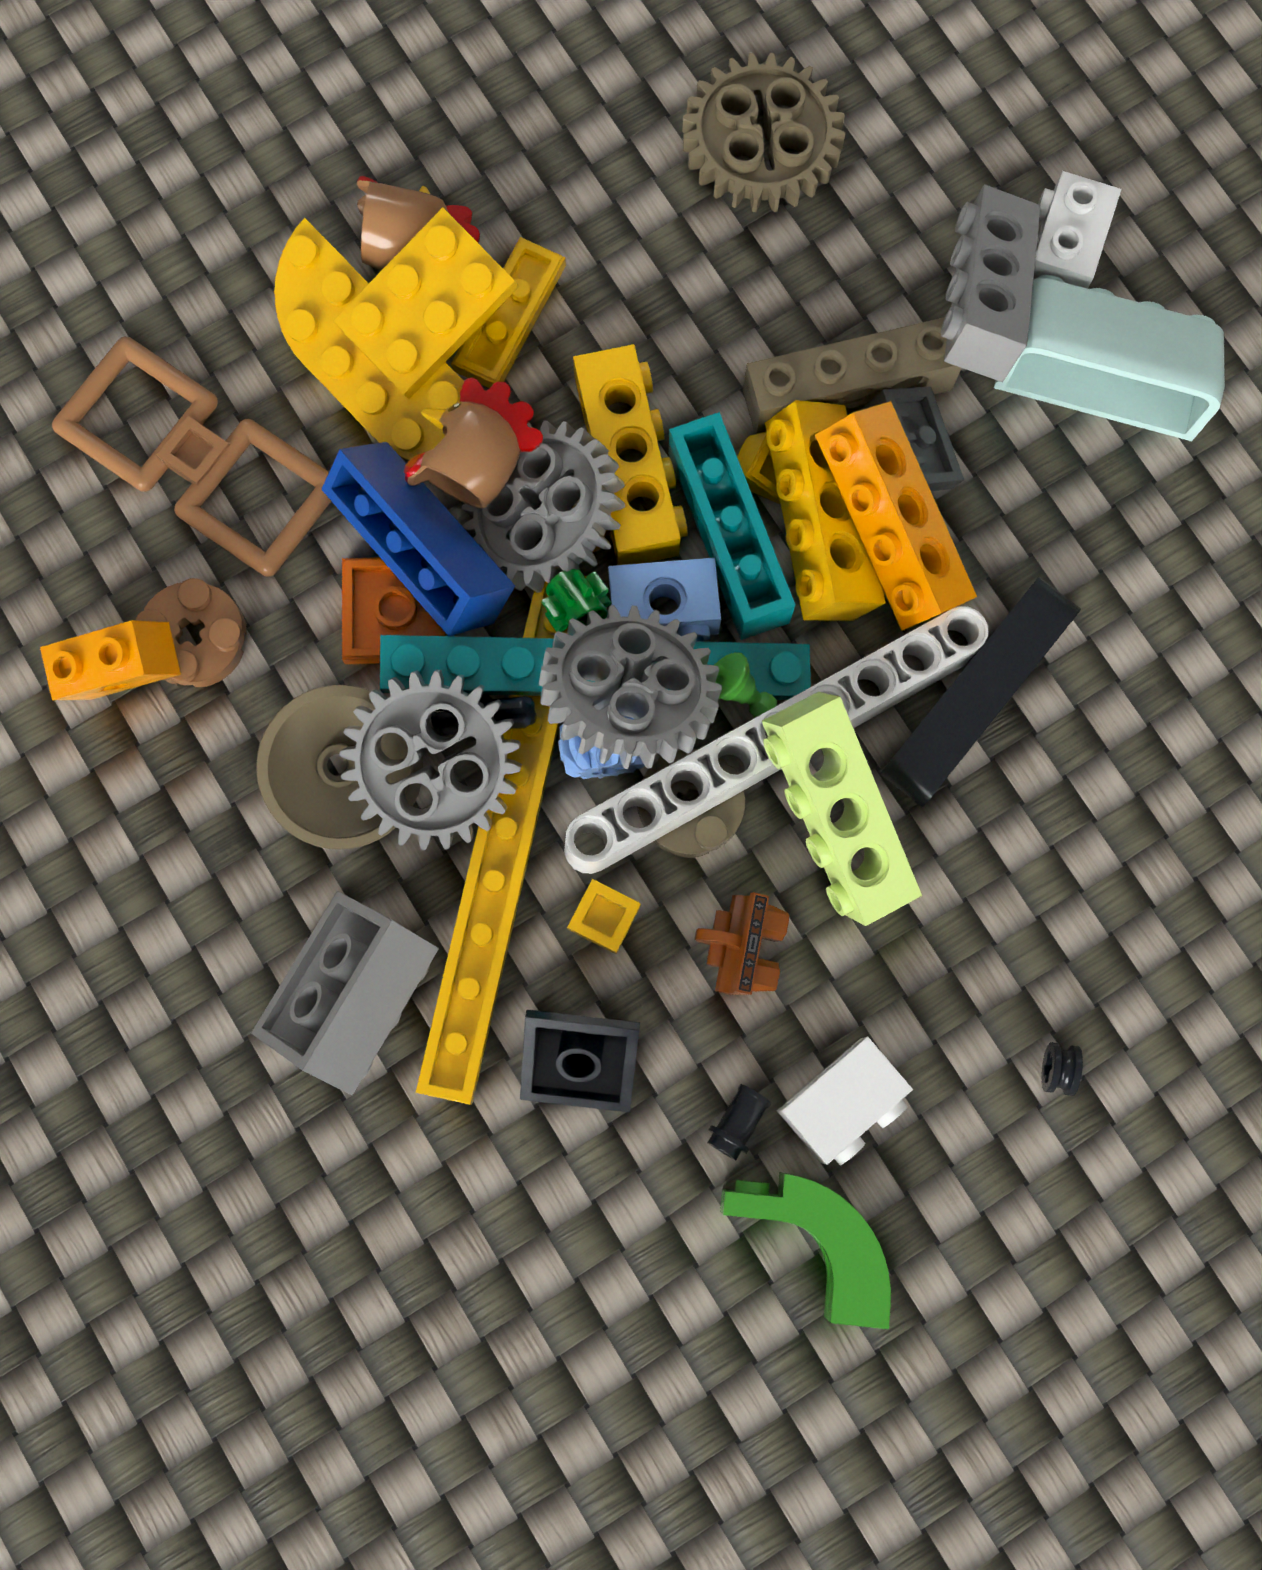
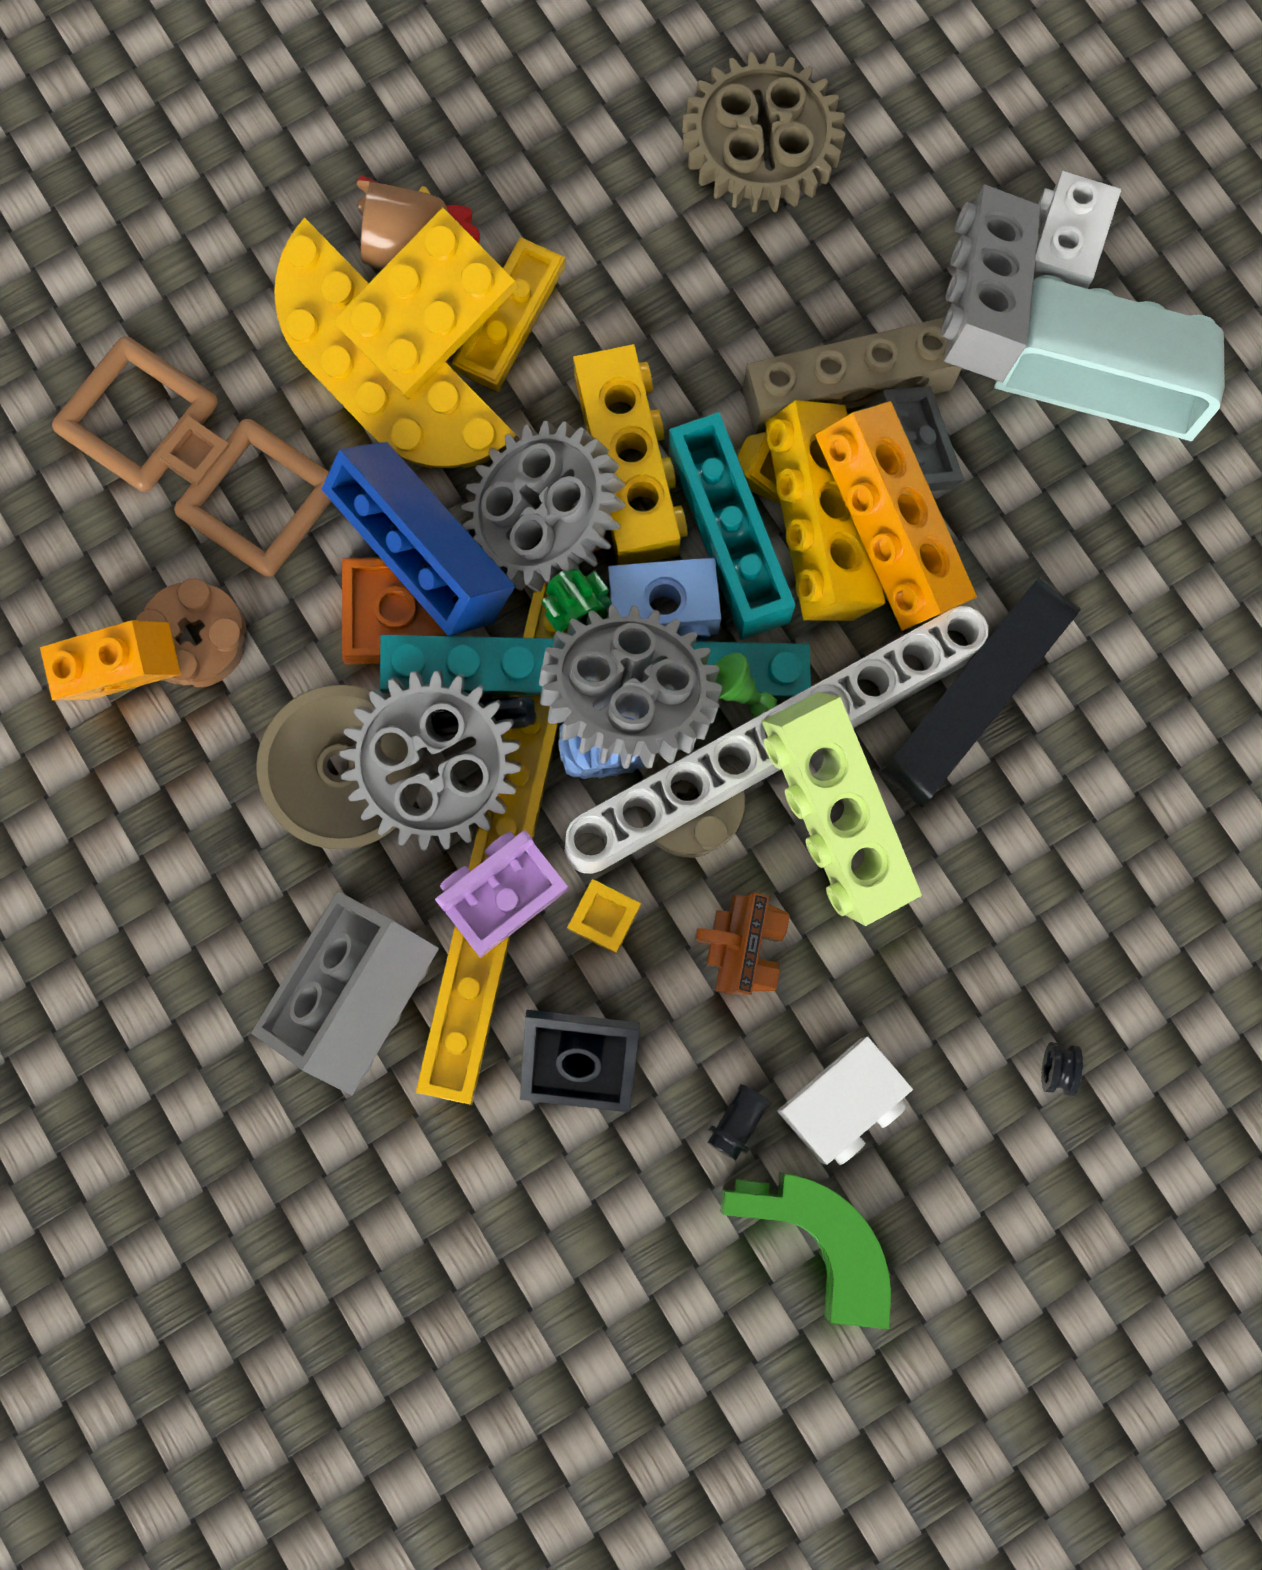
medium nougat piece [404,377,543,509] -> none
none -> lavender bracket [435,830,569,958]

